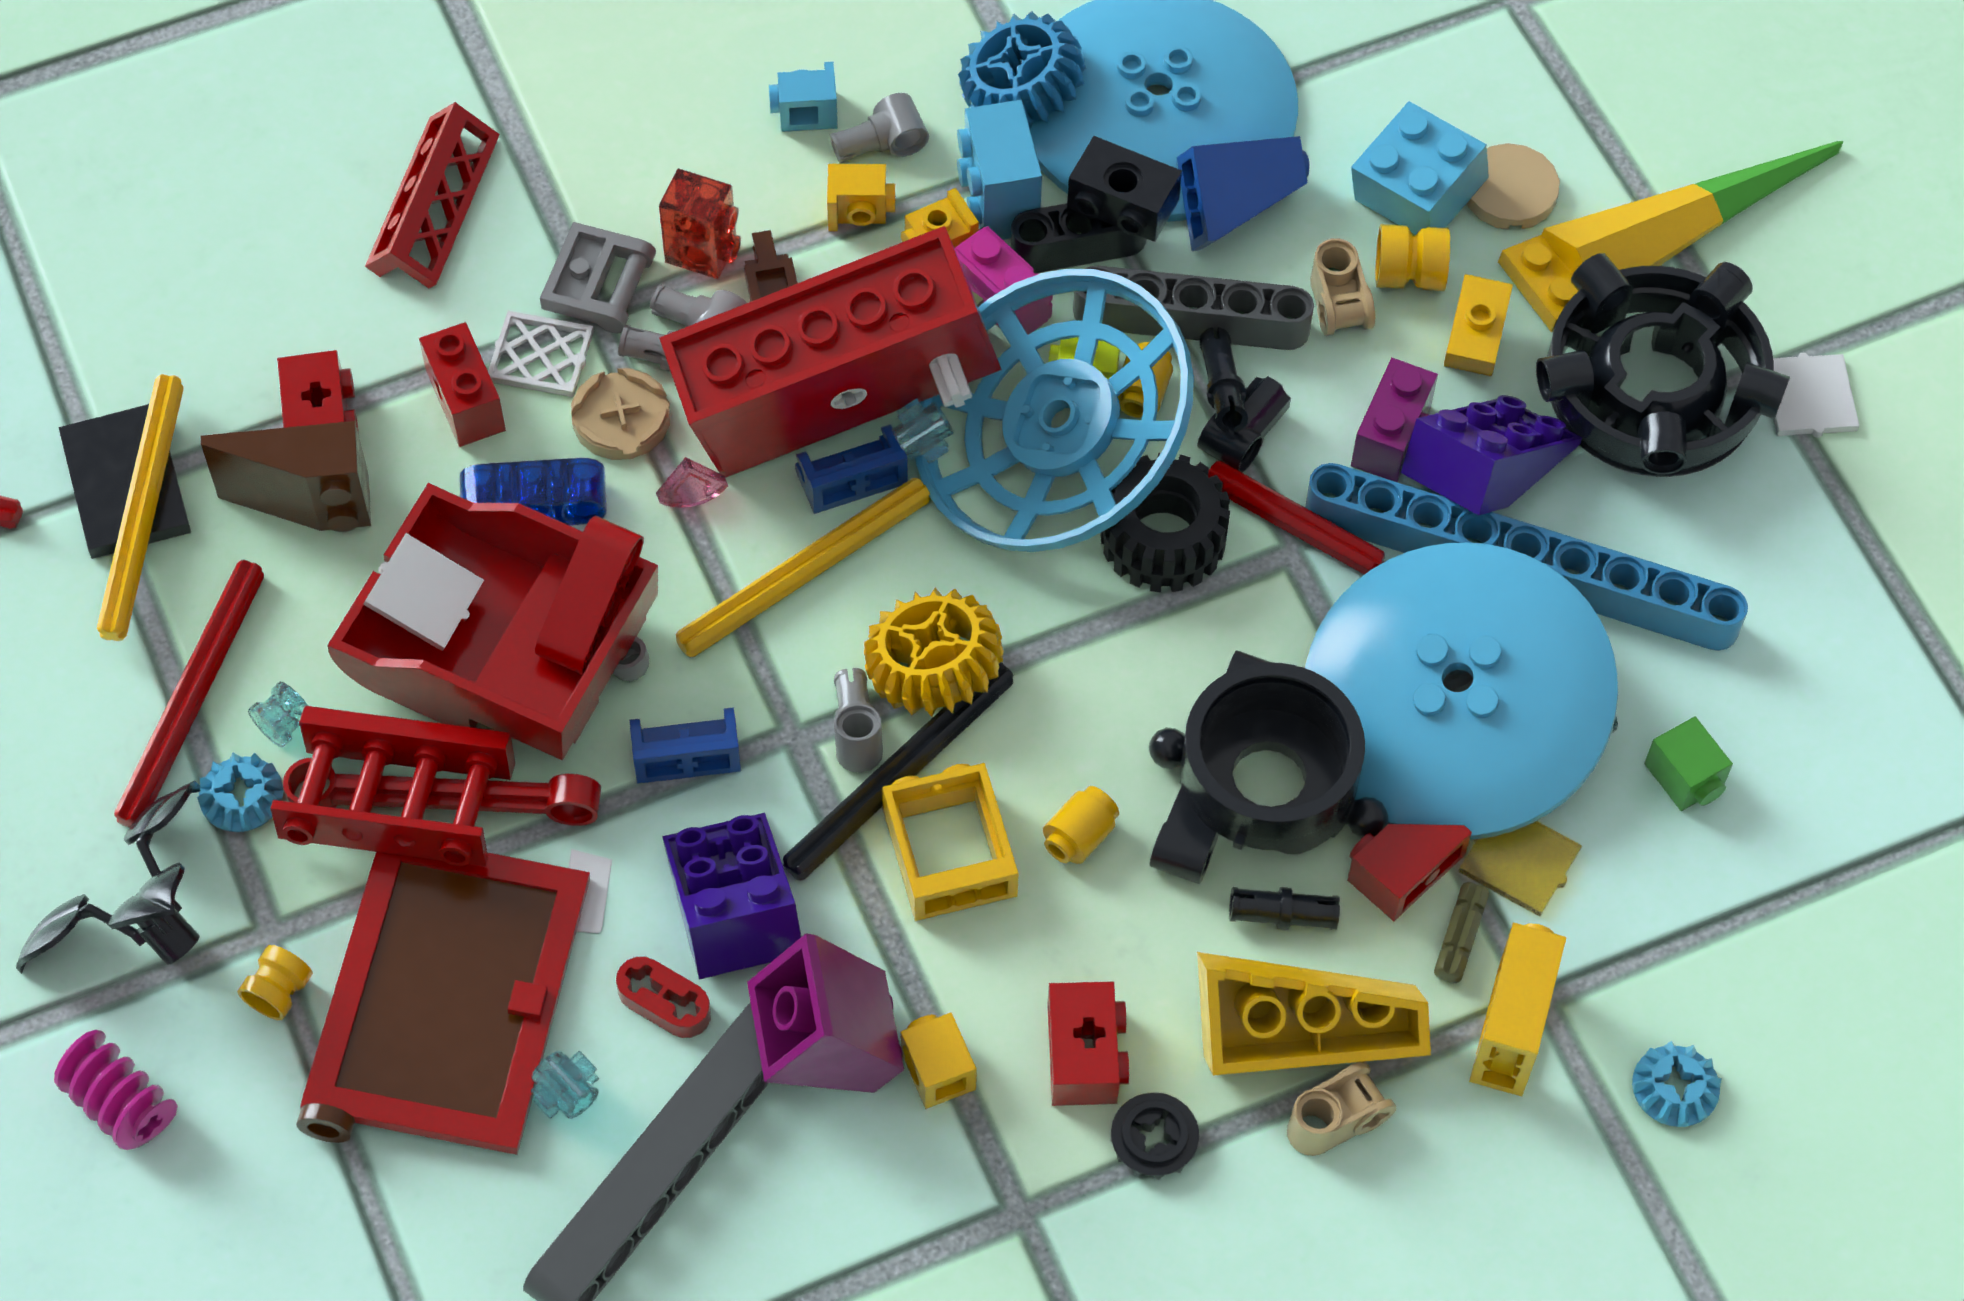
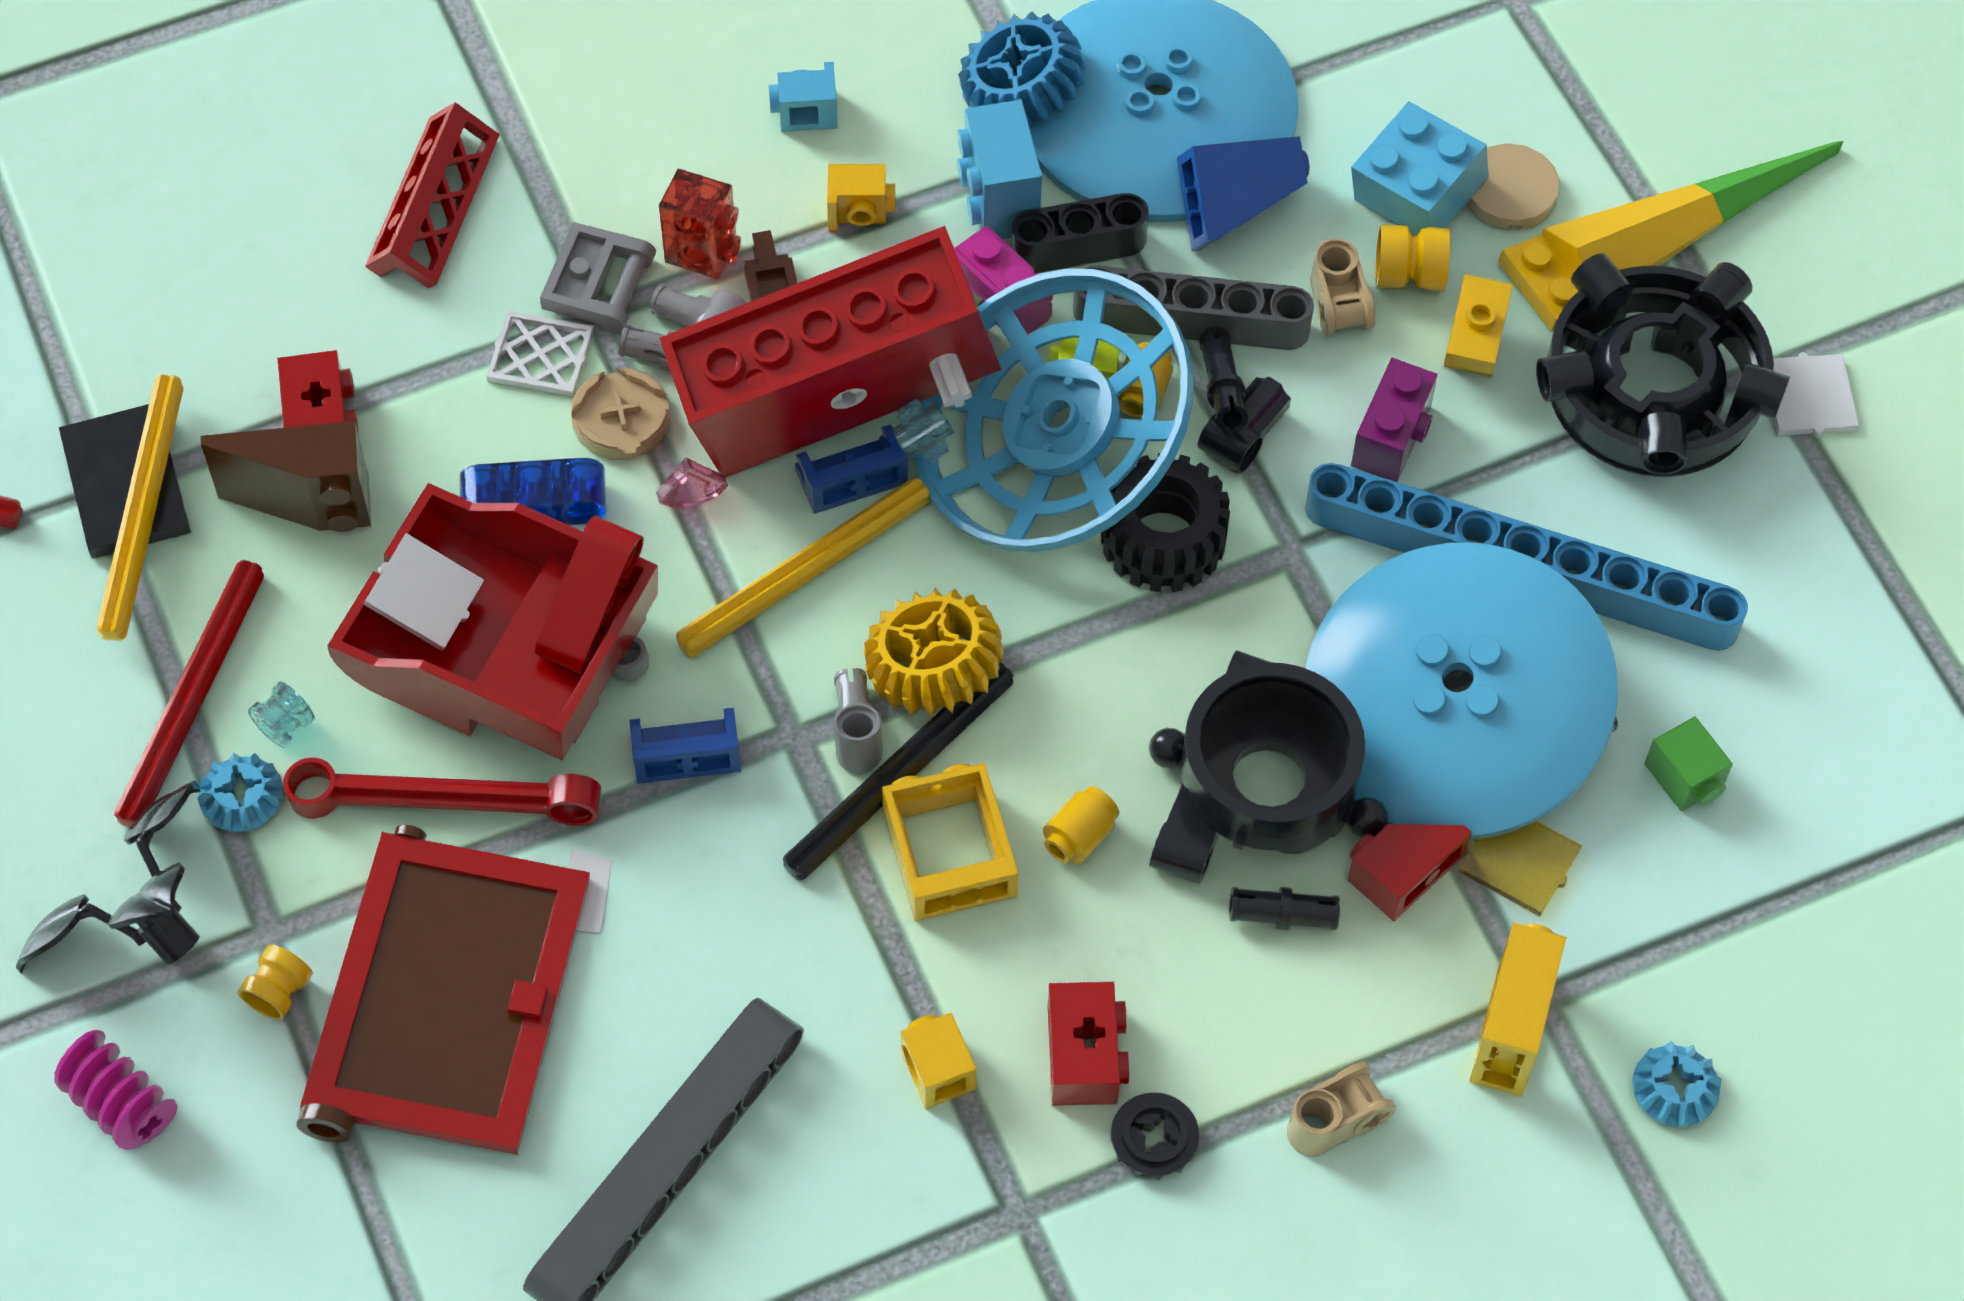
red fence [270,706,516,867] -> none
red brick [419,322,506,447] -> none
clear light blue gear [531,1051,599,1119] -> none
red beam [616,956,711,1038] -> none
dark purple slope [662,812,801,980] -> none
magenta slope [747,934,904,1093] -> none
light grey pin [830,93,929,163] -> none
yellow brick [901,188,979,249] -> none
black brick [1067,136,1182,242] -> none
yellow wedge [1197,952,1431,1075] -> none
red axle [1208,461,1385,575] -> none
dark purple slope [1401,395,1582,515] -> none
olive axle [1434,882,1489,983] -> none

